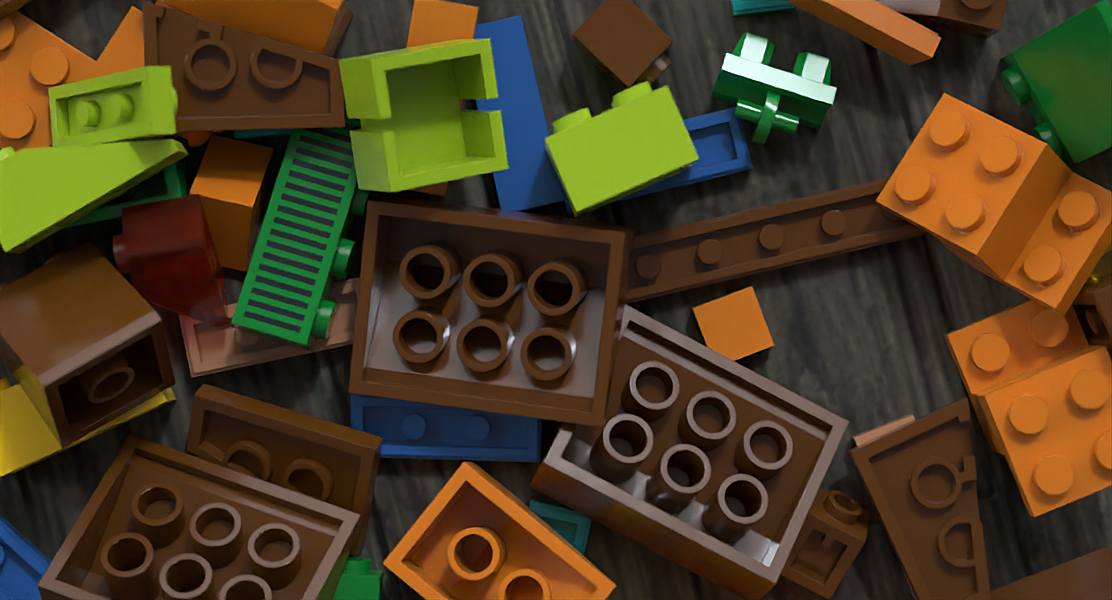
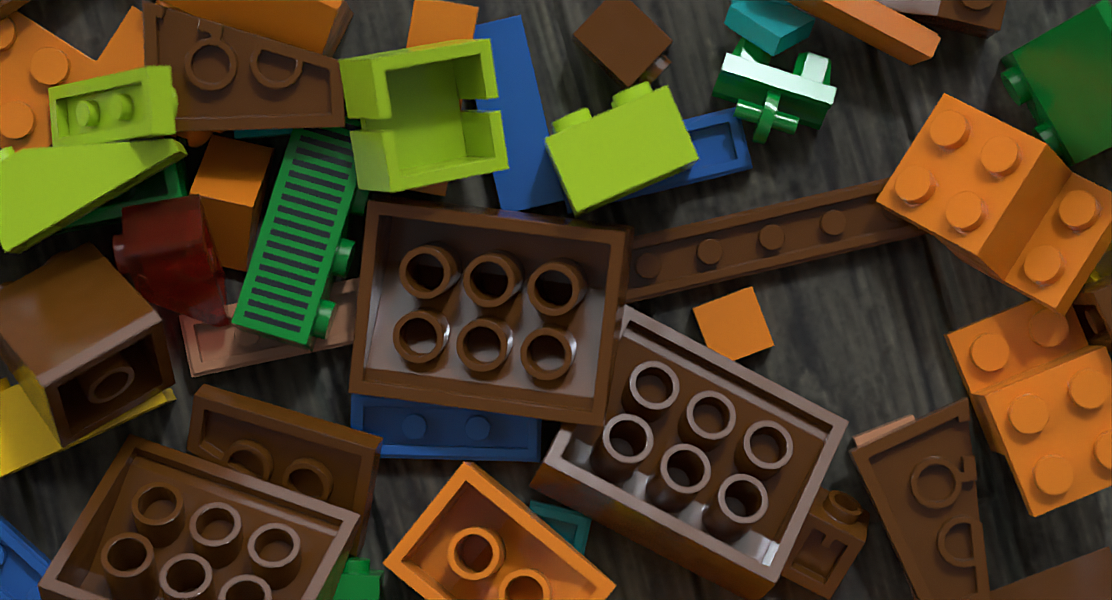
none -> teal tile [724,0,815,56]

